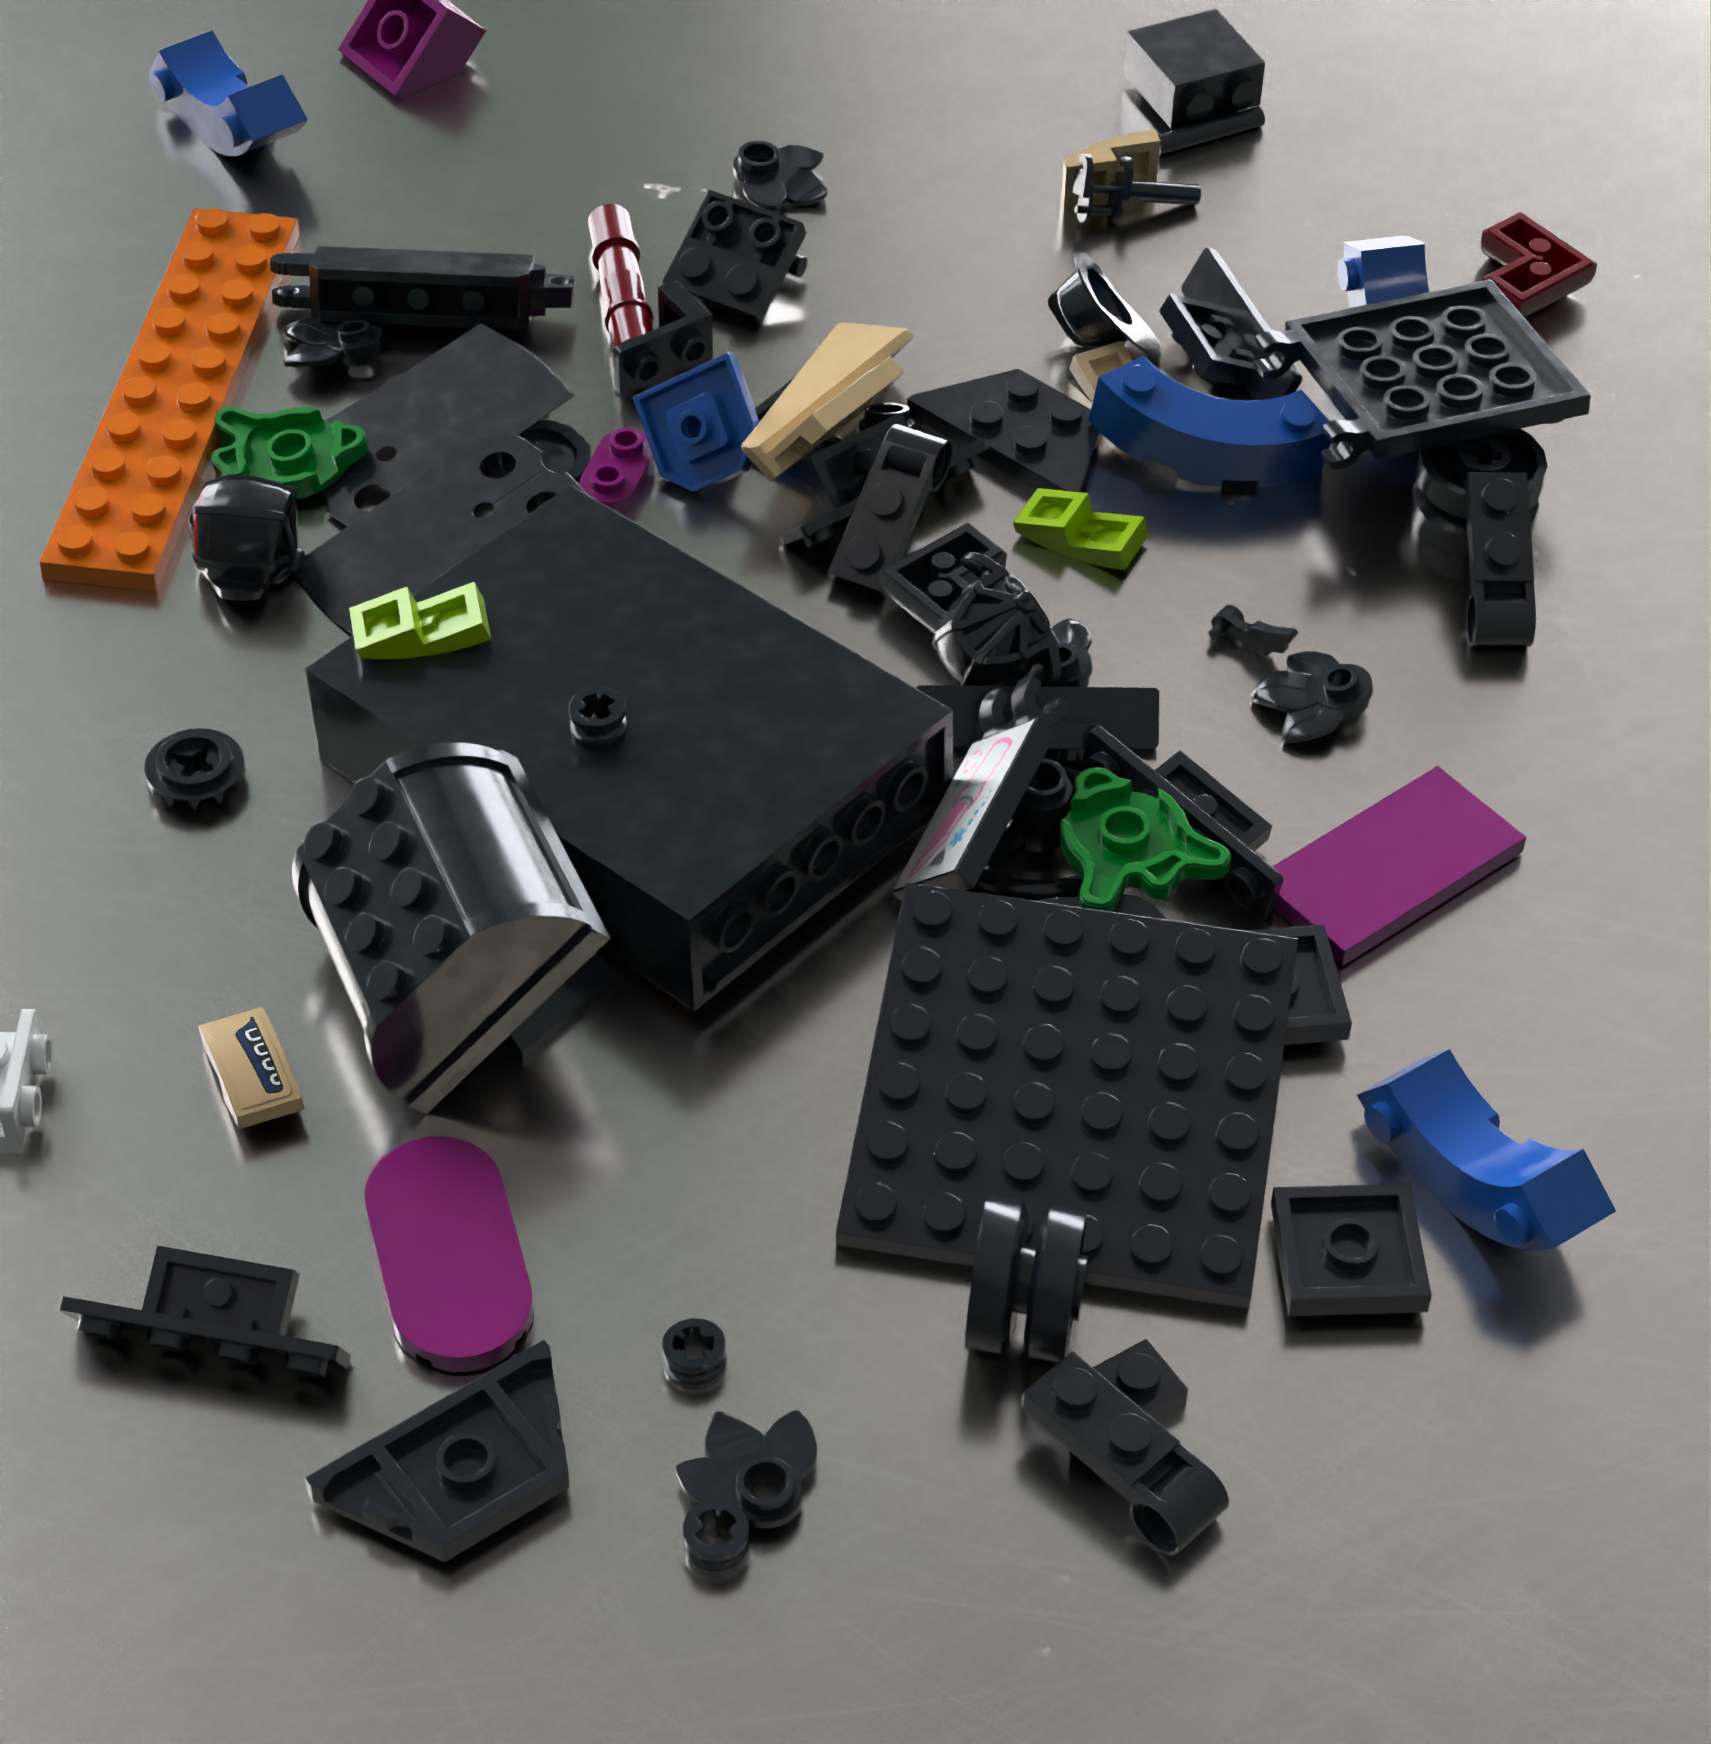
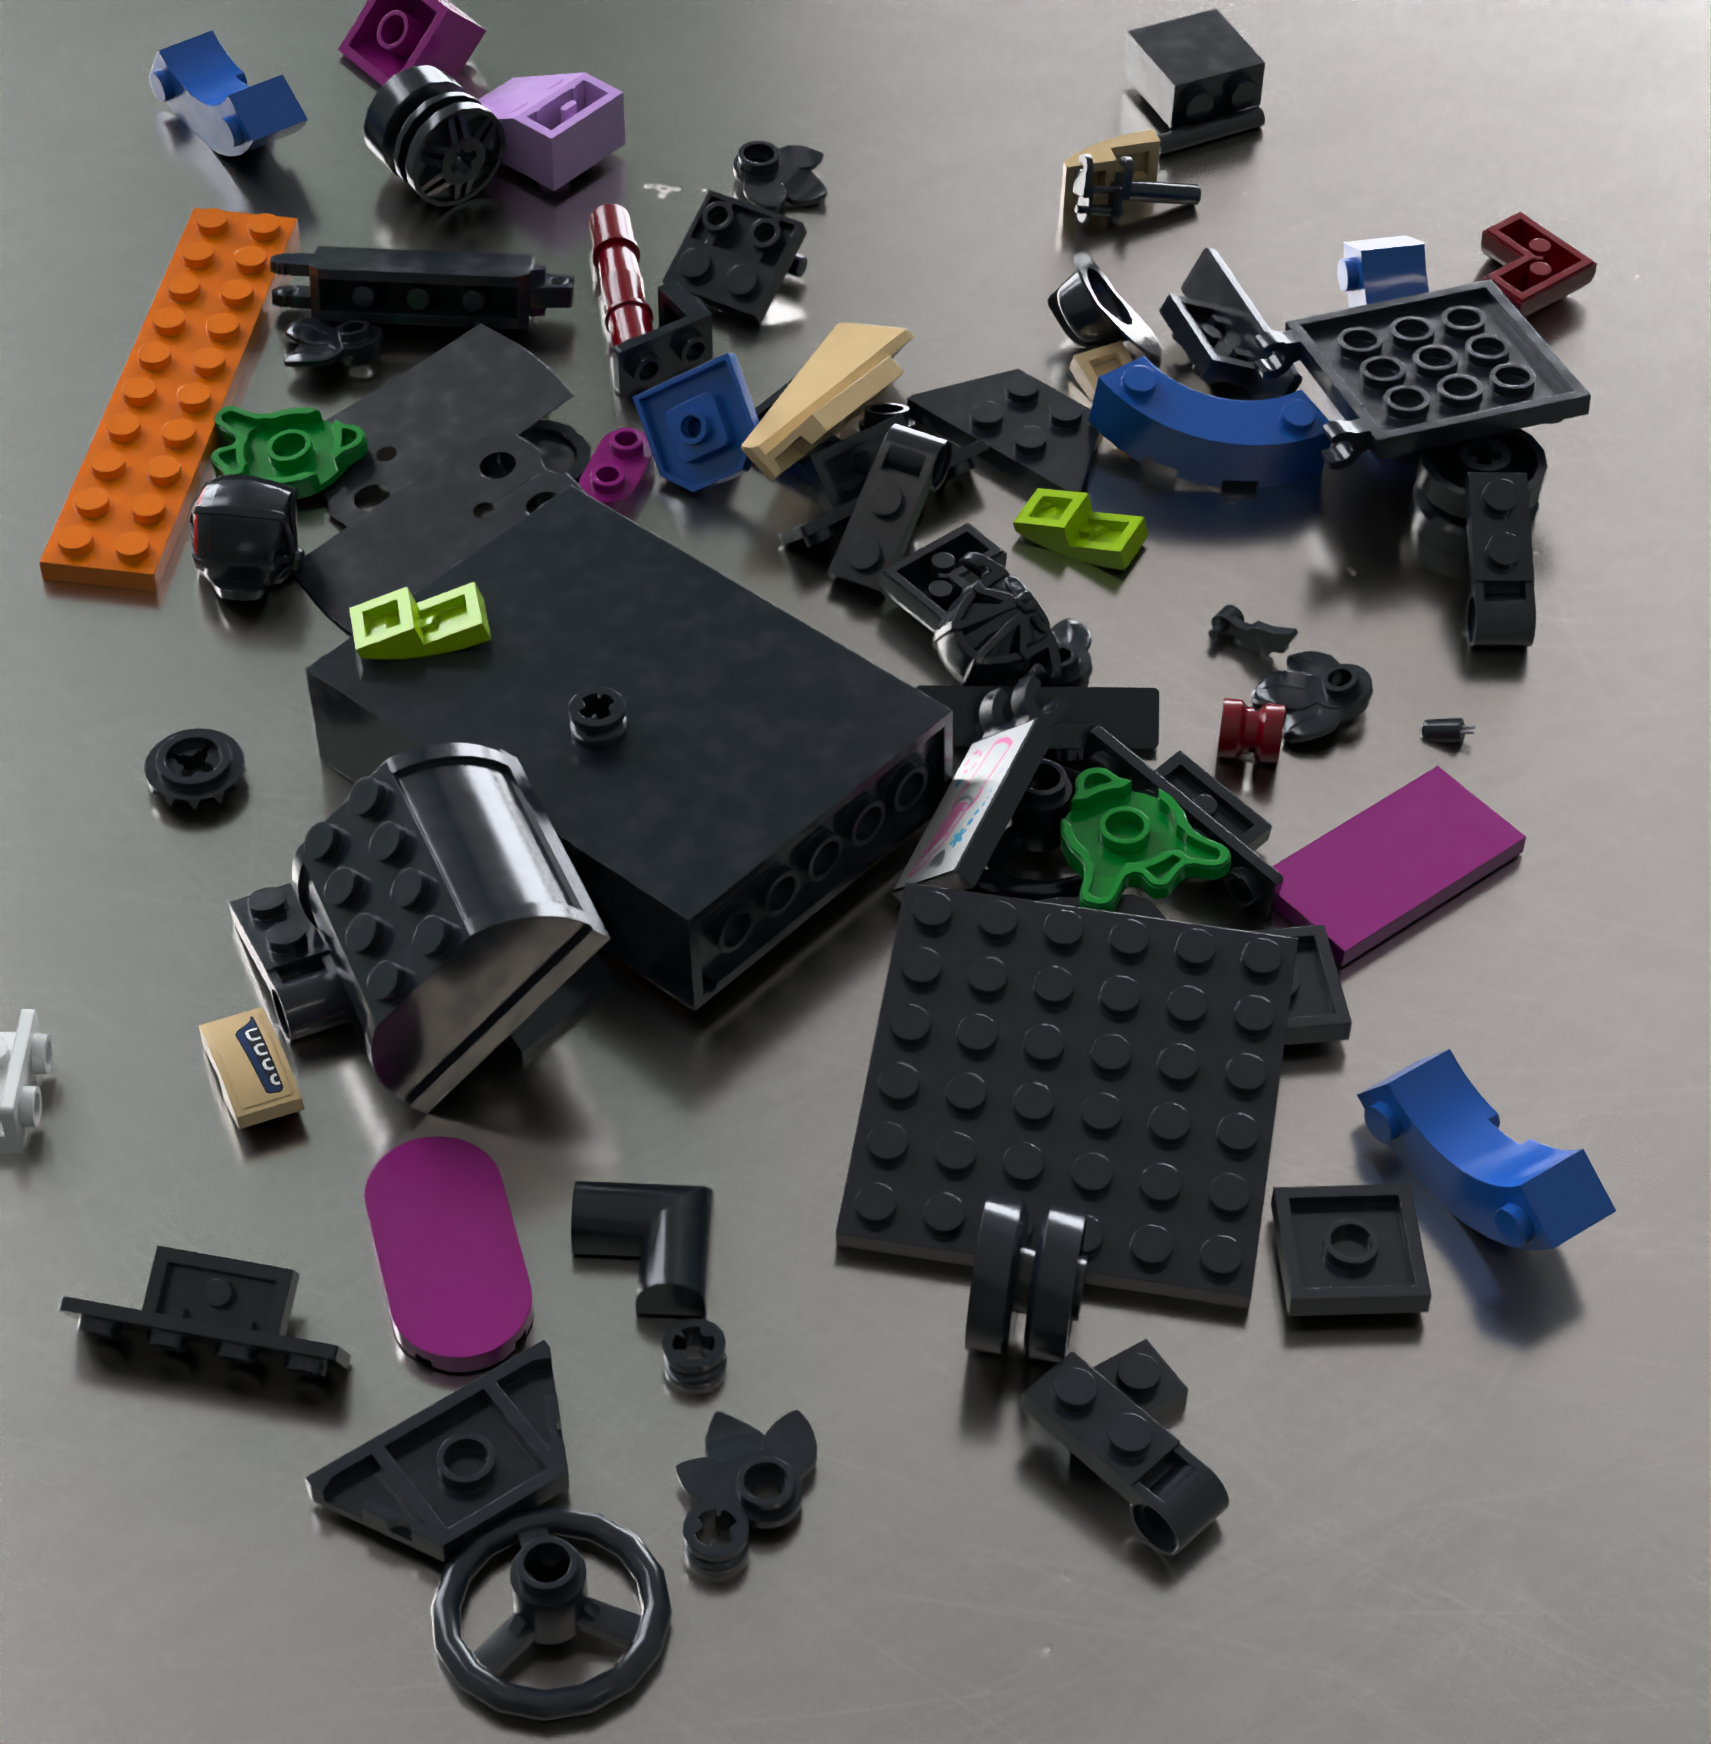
none -> black plate [229,883,354,1042]
none -> black wheel [363,65,506,207]
none -> black piece [430,1506,672,1721]
none -> lavender slope [478,72,625,191]
none -> black brick [571,1181,715,1316]
none -> dark red wheel [1217,698,1286,765]
none -> black piece [1420,718,1475,743]

